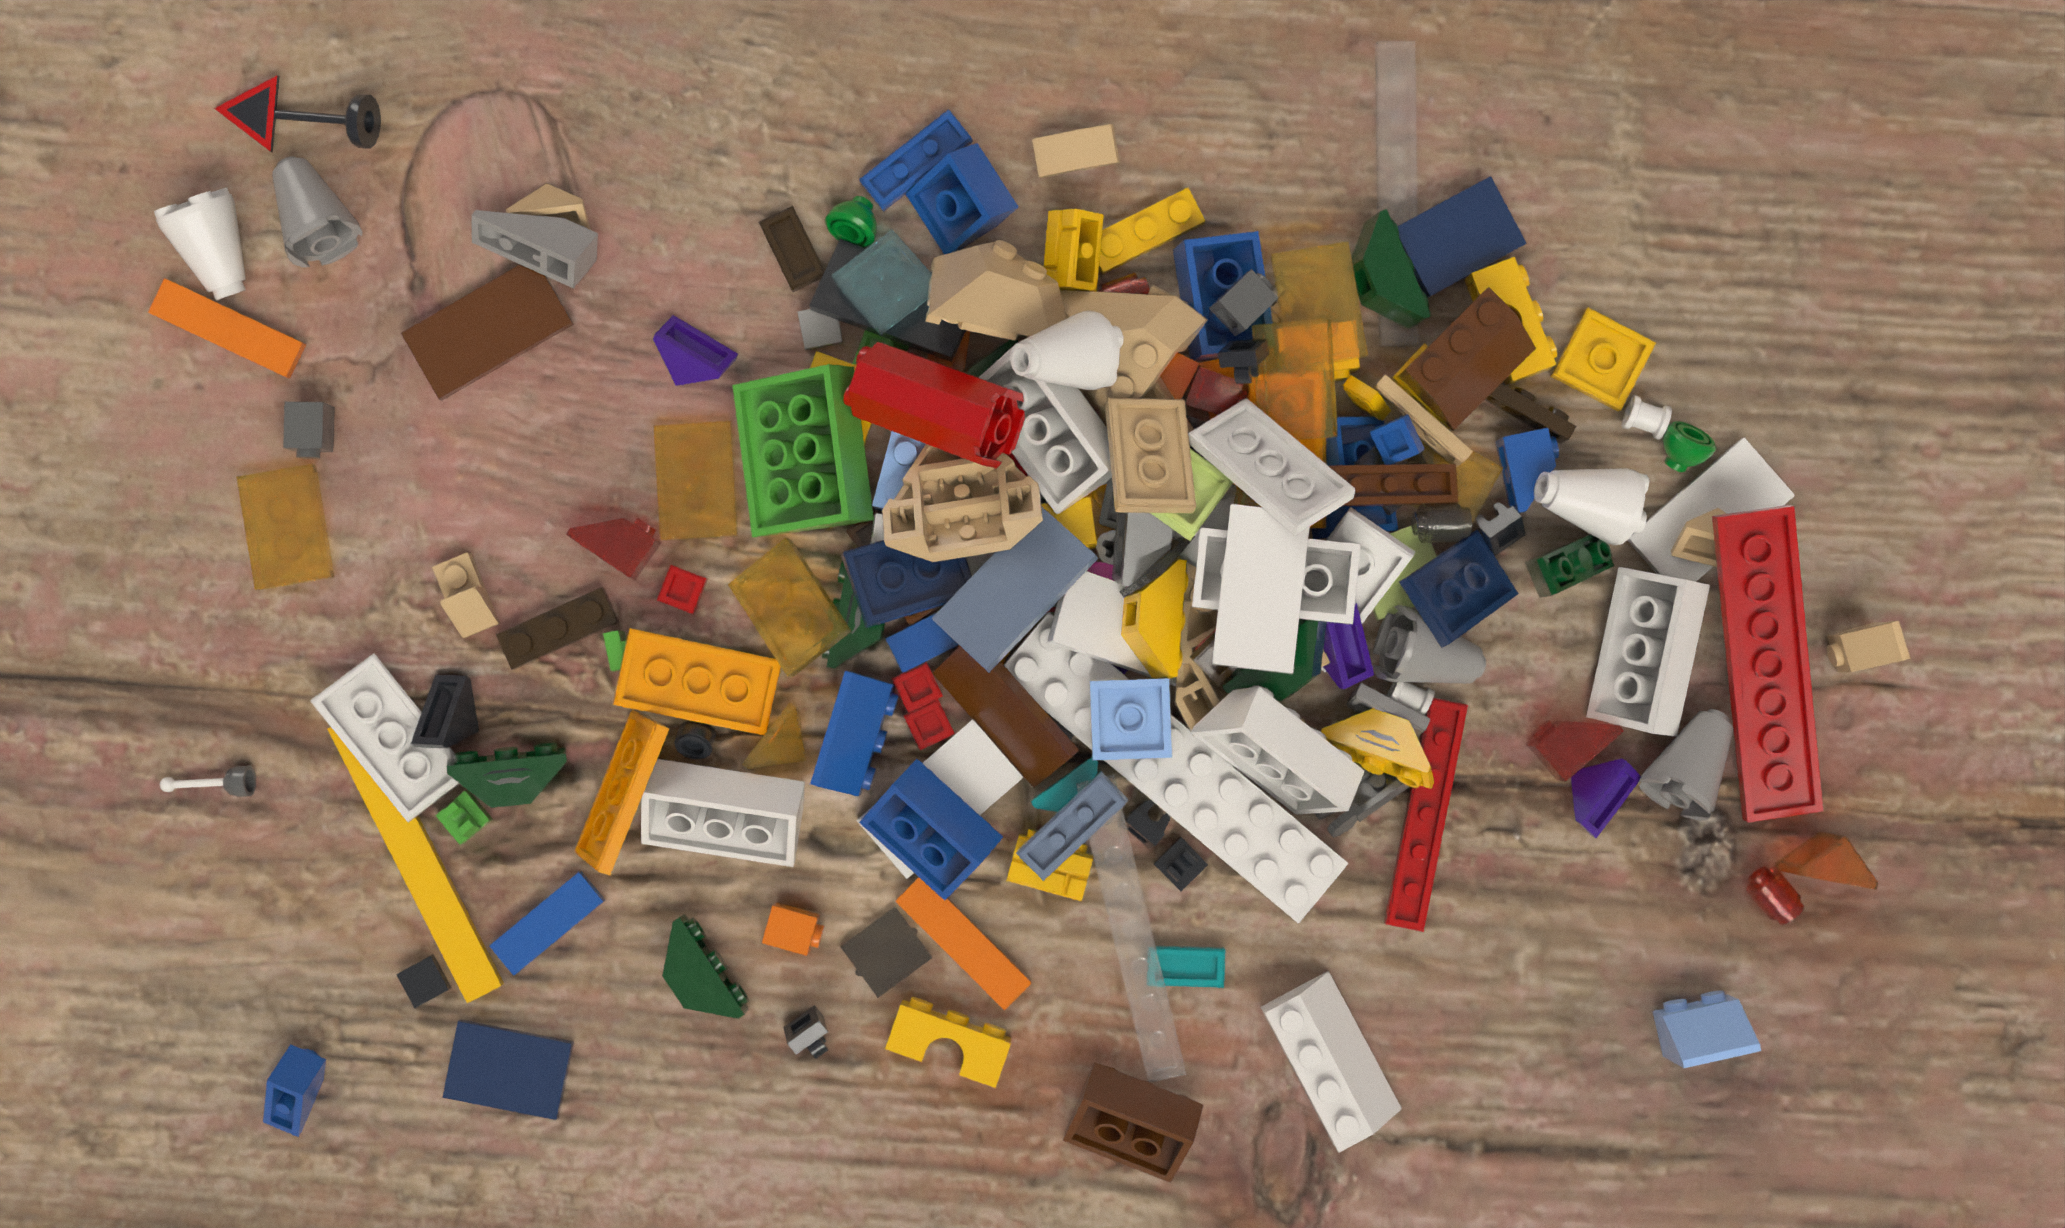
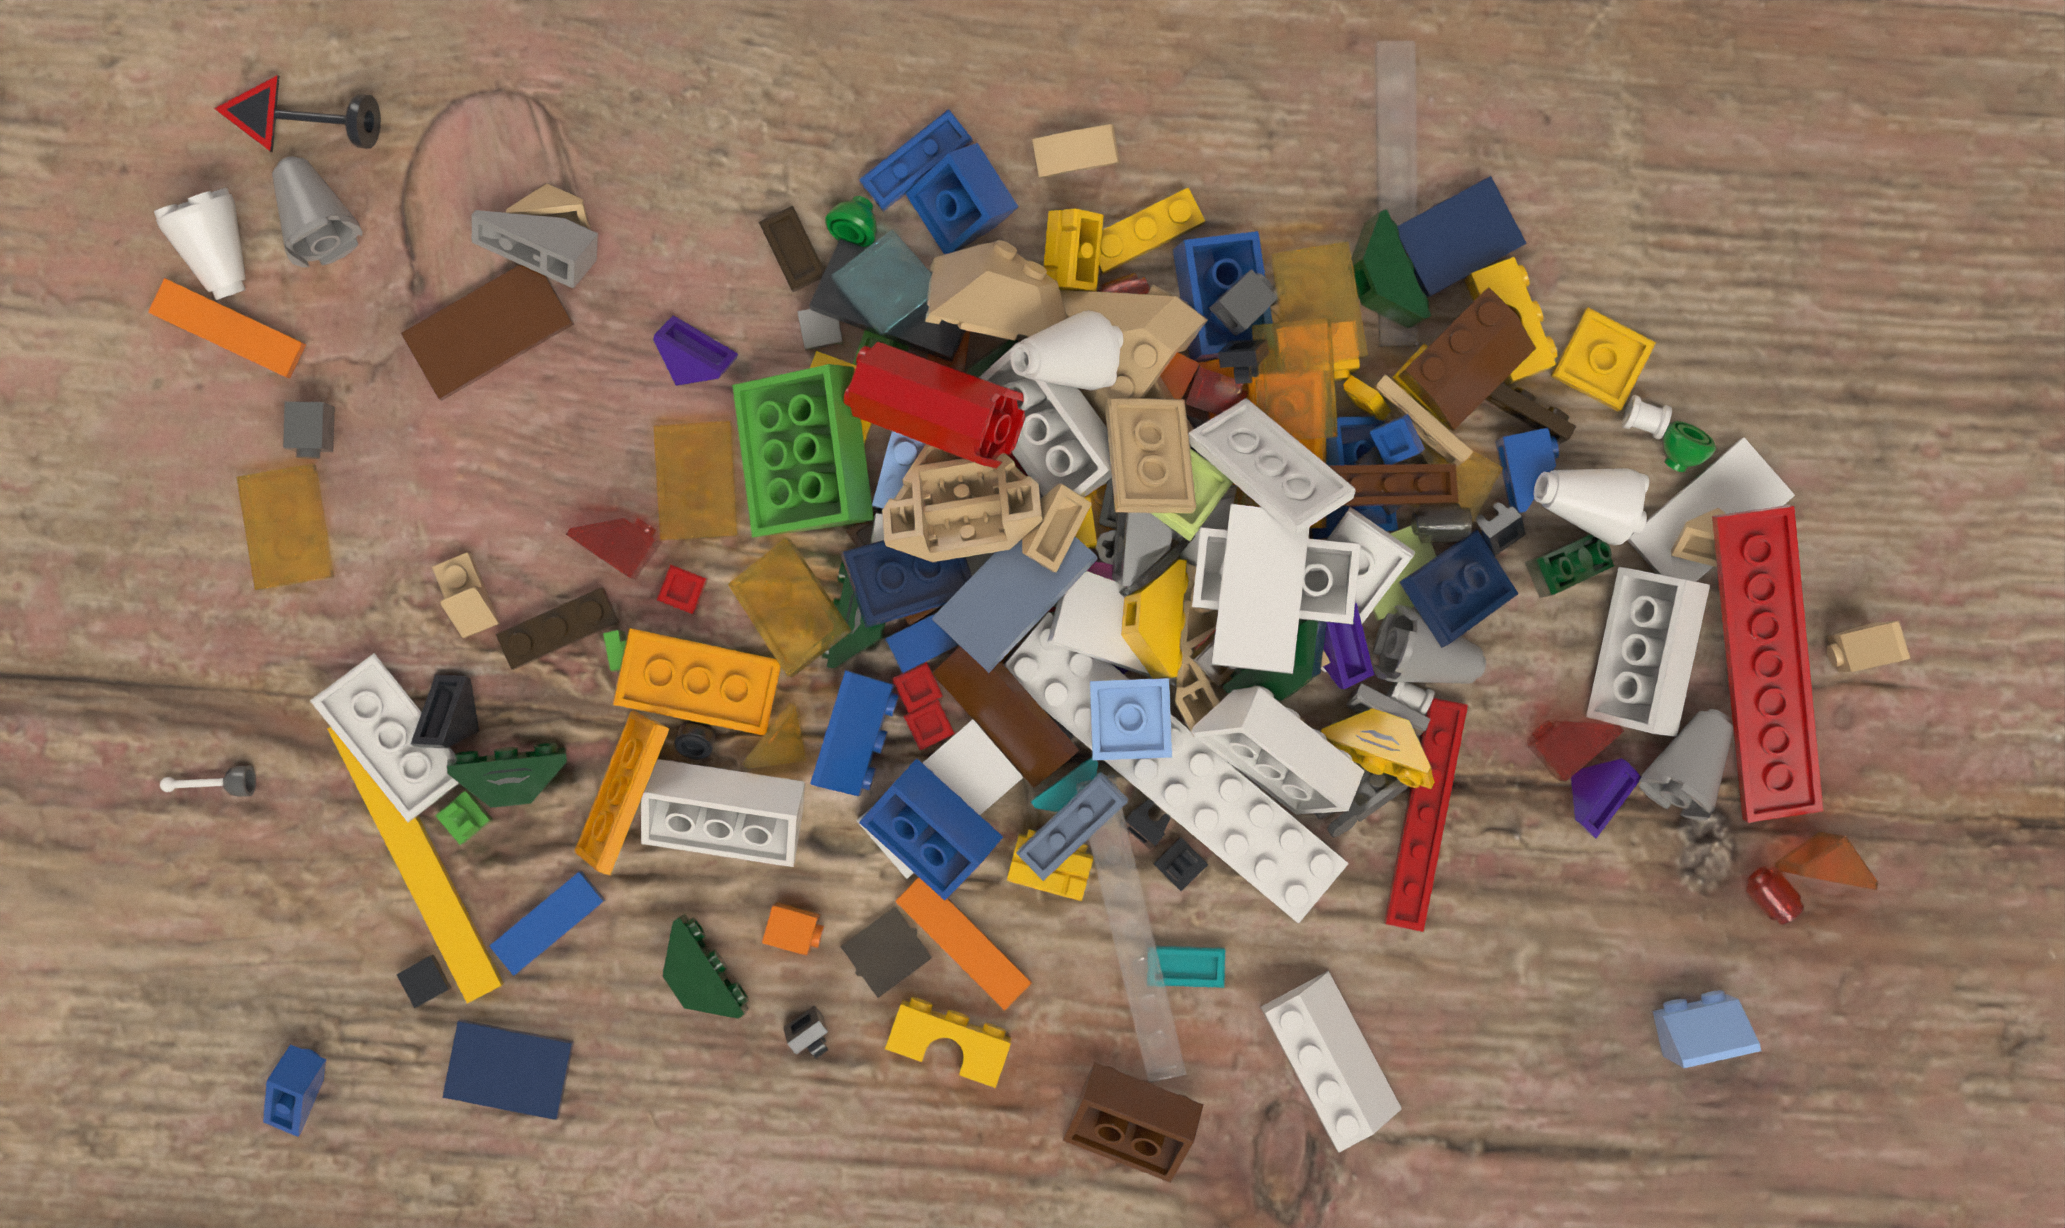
none -> tan slope [1022,484,1092,573]

